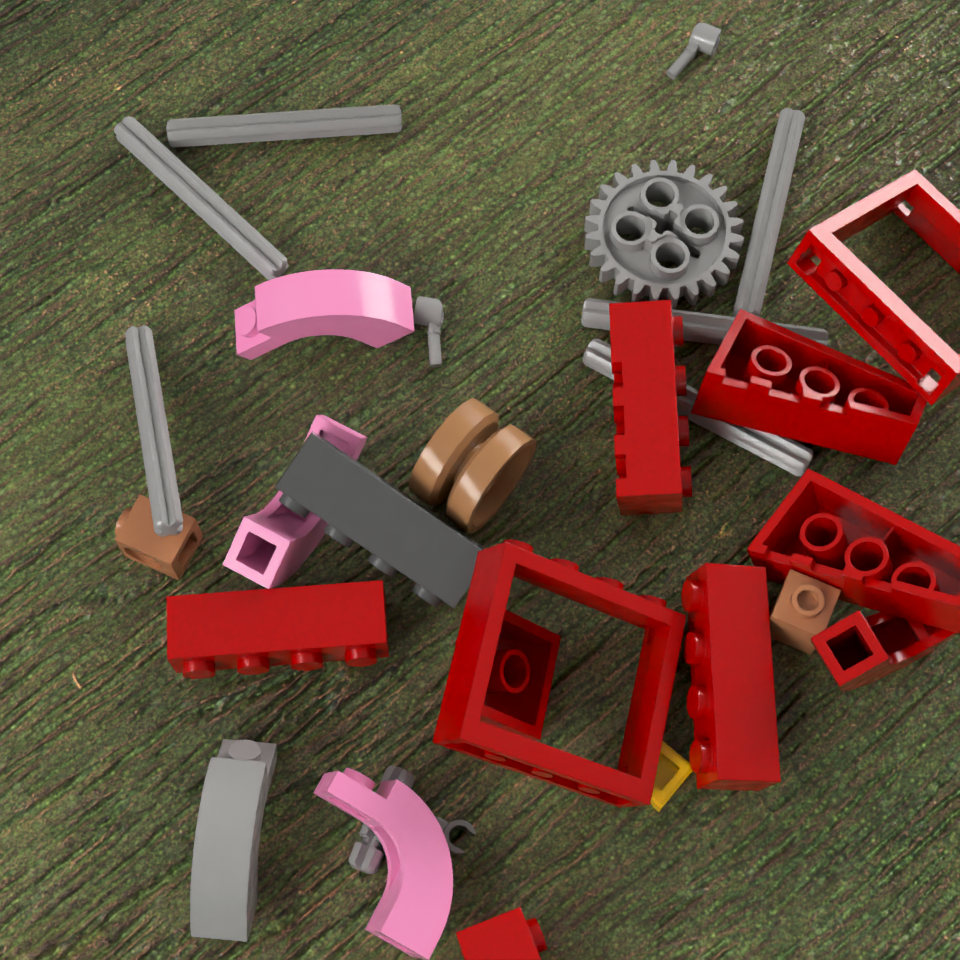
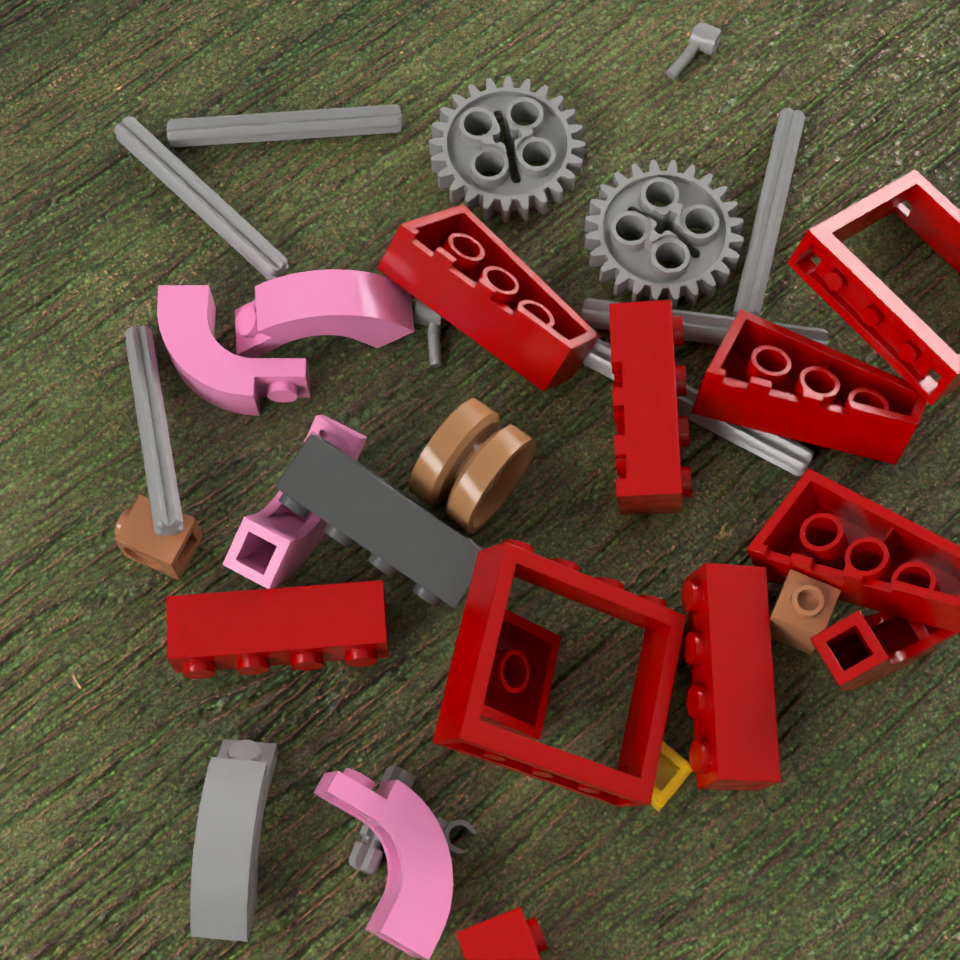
none -> bright pink arch [157,285,311,416]
none -> red wedge [377,204,600,392]
none -> light grey gear [429,76,585,223]

